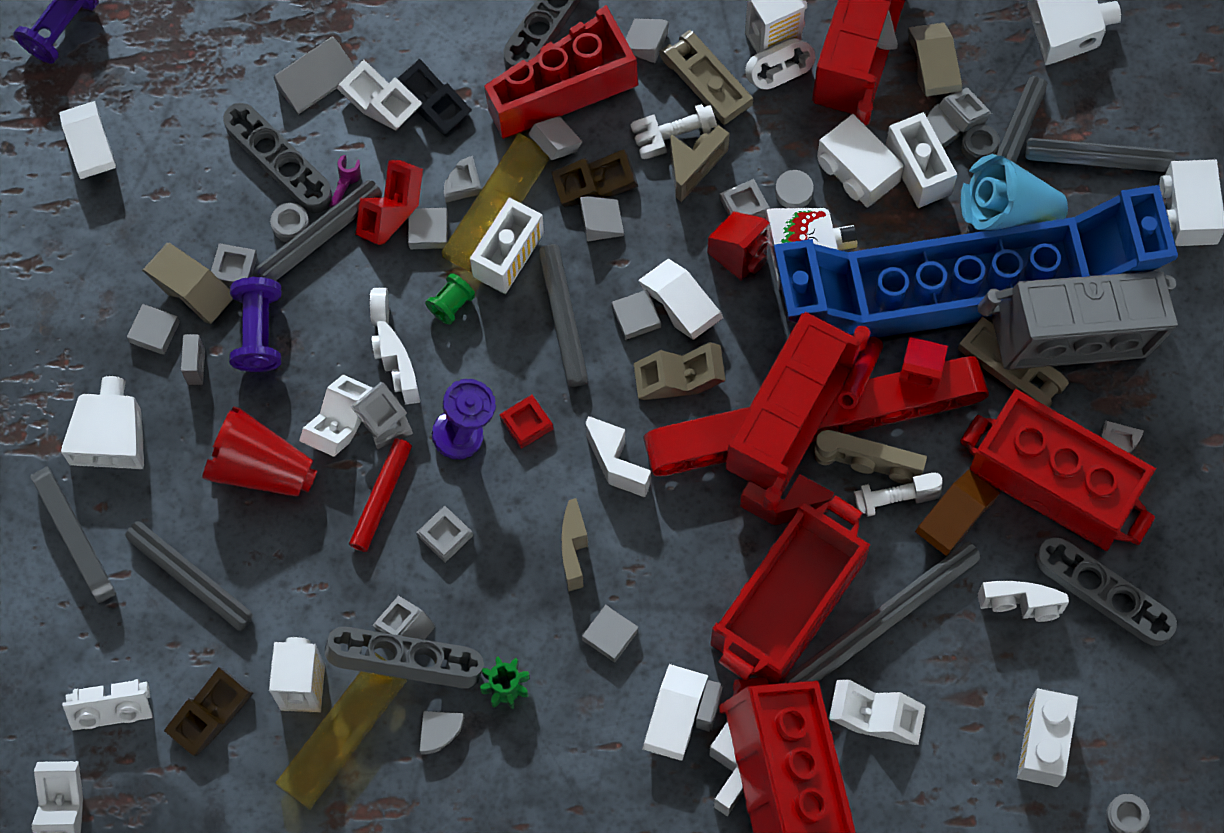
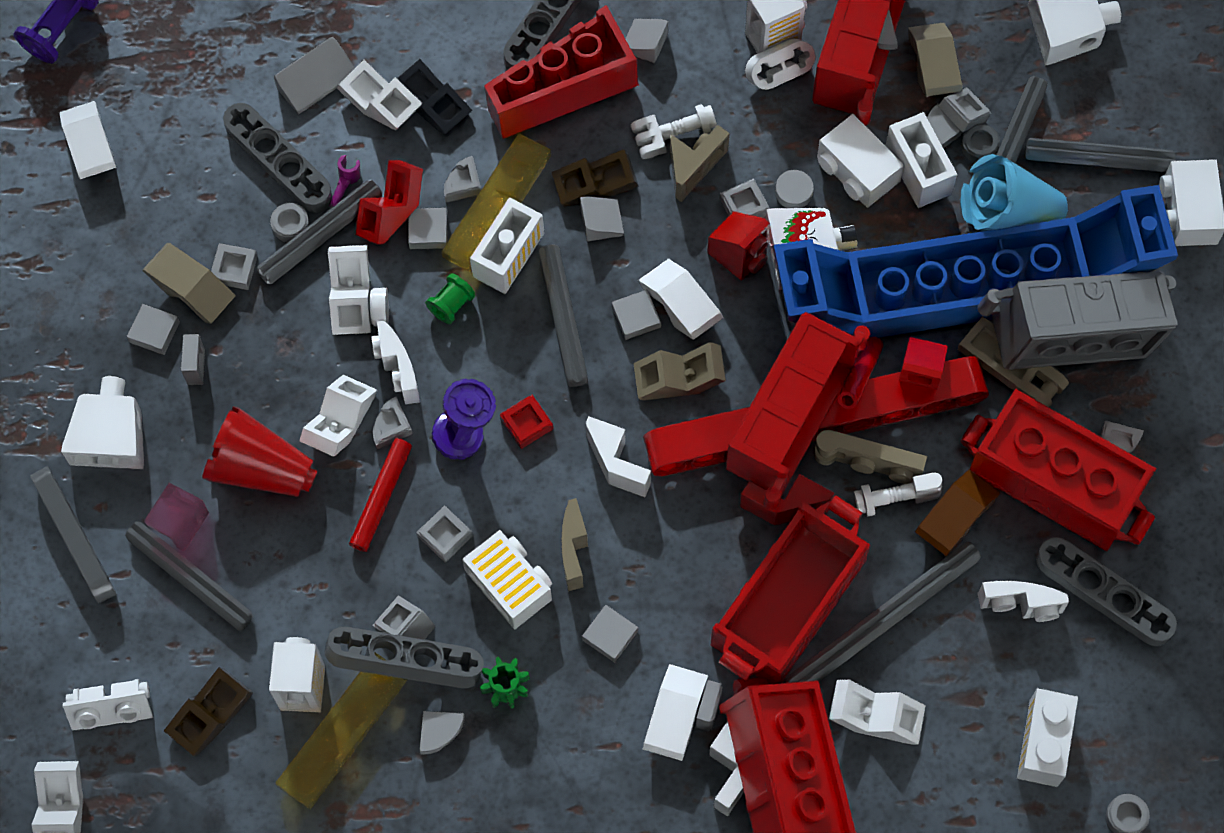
dark purple hose [229,277,282,372] -> none
light grey tile [351,382,407,438] -> none
light grey tile [529,116,583,160] -> none
dark tan plate [659,30,753,125] -> none
none -> clear pink panel [145,482,209,551]
none -> white slope [328,245,371,335]
none -> white brick [462,530,552,630]

